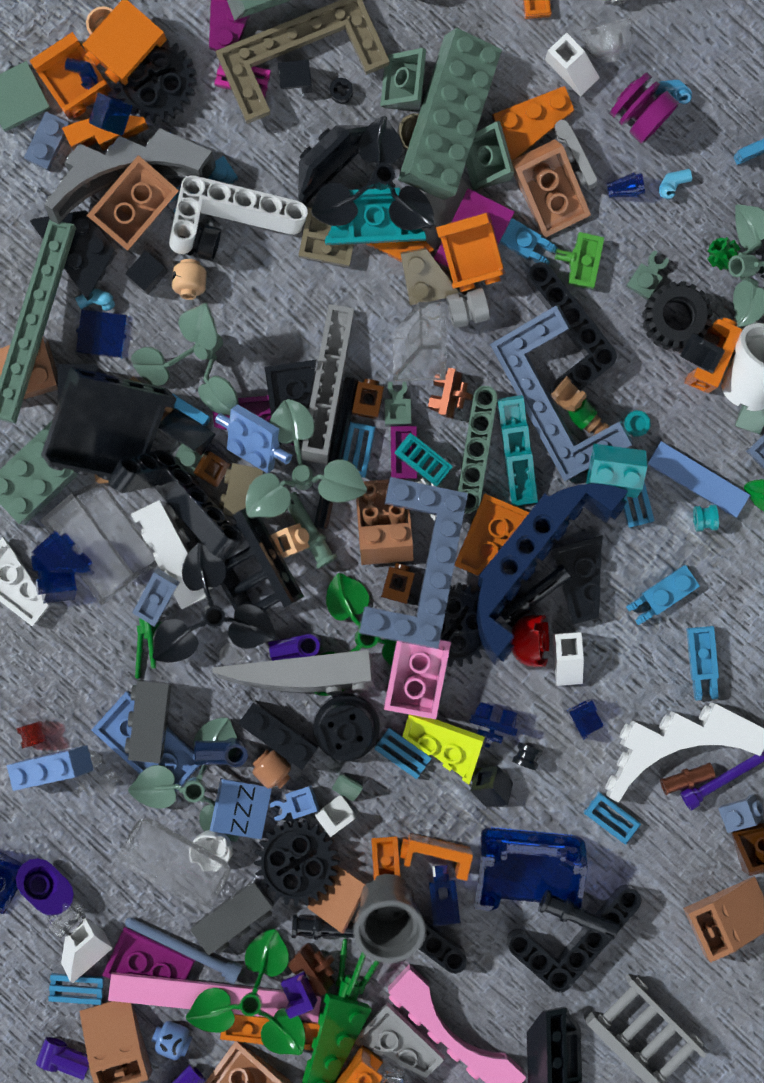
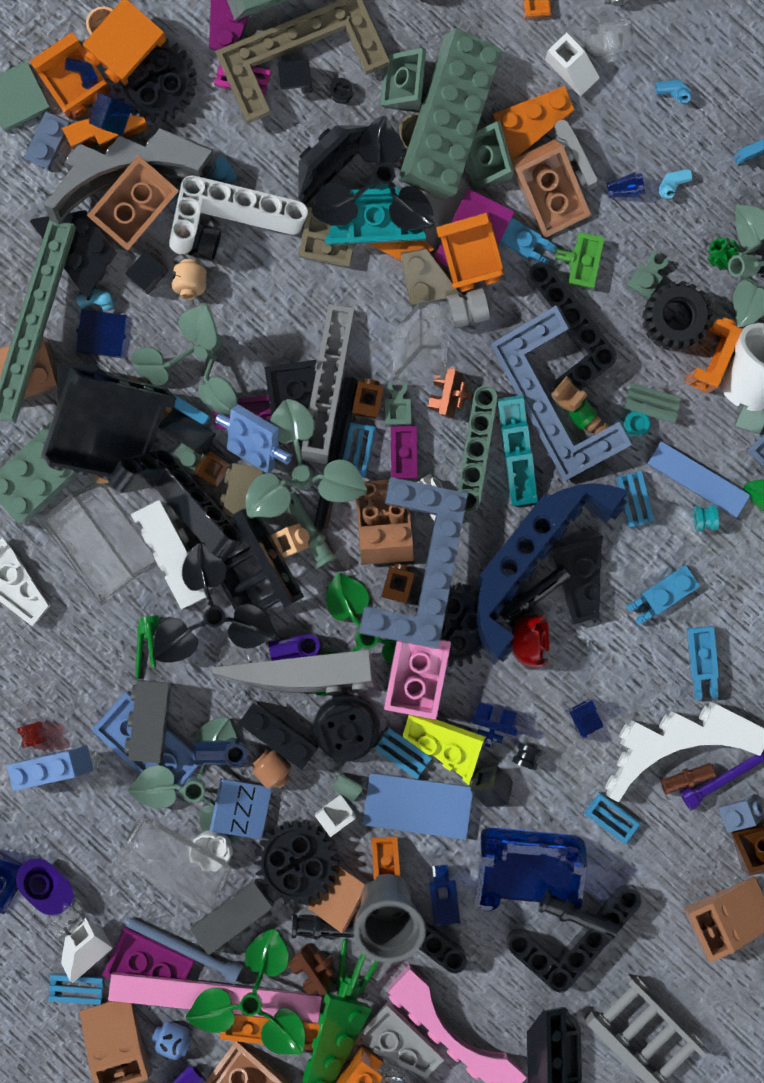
clear blue slope [31,545,77,604] -> none
clear blue slope [32,530,95,576] -> none
dark purple piece [36,1037,89,1080] -> none
sand blue plate [132,568,180,627] -> none
medium blue plate [270,785,320,821] -> none
dark purple panel [281,972,317,1019] -> none
teal slope [395,433,453,487] -> none
orange panel [400,833,473,881] -> none
orange wing [454,493,530,576] -> none
white slope [552,632,584,686] -> none
teal slope [586,444,647,498] -> none
magenta wheel [609,72,680,144] -> none
black panel [680,333,726,373] -> none
none -> medium blue tile [363,772,473,840]
none -> sand green tile [624,383,681,423]

